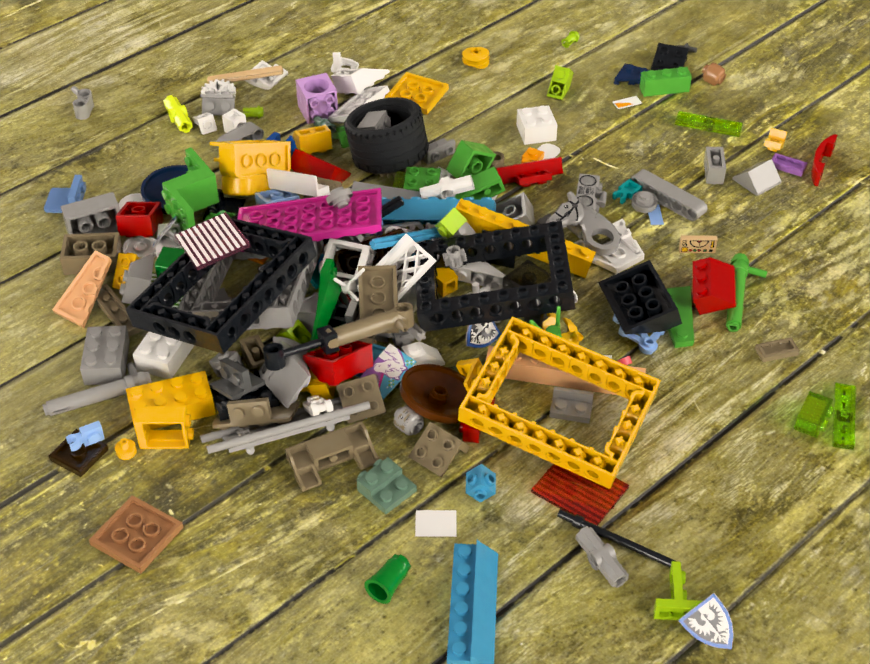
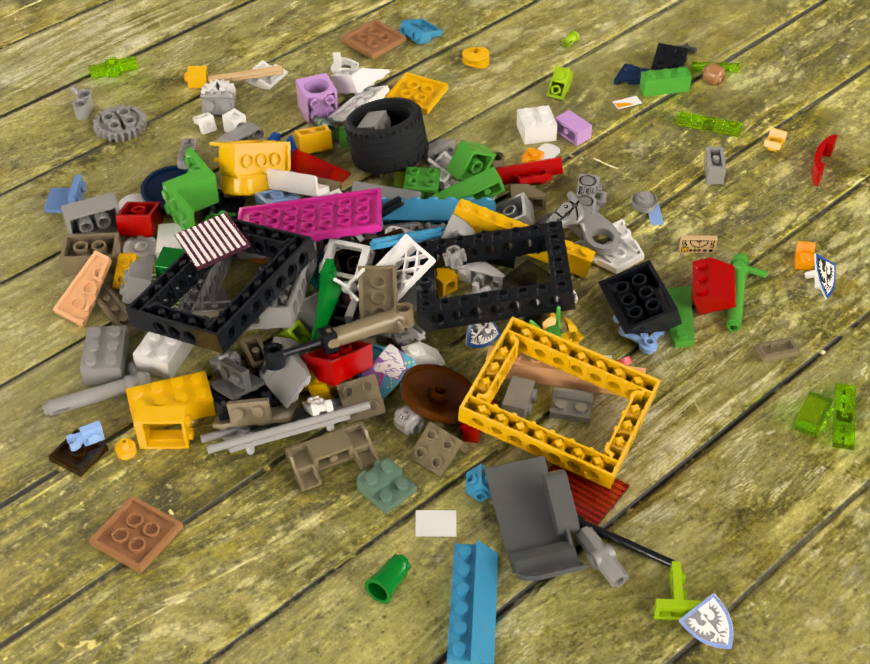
light grey shield [152,216,184,248] -> none
neon yellow piece [163,95,193,133] -> none
lime pin [243,105,264,118] -> none
light grey plate [326,187,353,209] -> none
white piece [420,175,475,199] -> none
brick [435,207,467,238] -> none
yellow bracket [456,358,483,392] -> none
teal plate [612,179,643,204] -> none
light grey beam [630,169,708,221] -> none
slope [732,159,781,196] -> none
medium lavender plate [772,153,807,177] -> none
none -> clear neon green piece [88,56,138,80]
none -> light grey gear [93,104,147,142]
none -> light grey beam [177,138,197,169]
none -> yellow brick [184,66,208,88]
none -> medium nougat plate [341,19,406,60]
none -> dark azure plate [399,19,443,45]
none -> white bracket [427,151,452,170]
none -> dark grey beam [484,456,588,581]
none -> light grey brick [502,376,538,419]
none -> dark tan slope [509,184,546,210]
none -> lavender brick [555,110,592,146]
none -> clear neon green pin [691,61,740,73]
none -> light orange bracket [794,241,816,271]
none -> shield [805,254,836,299]

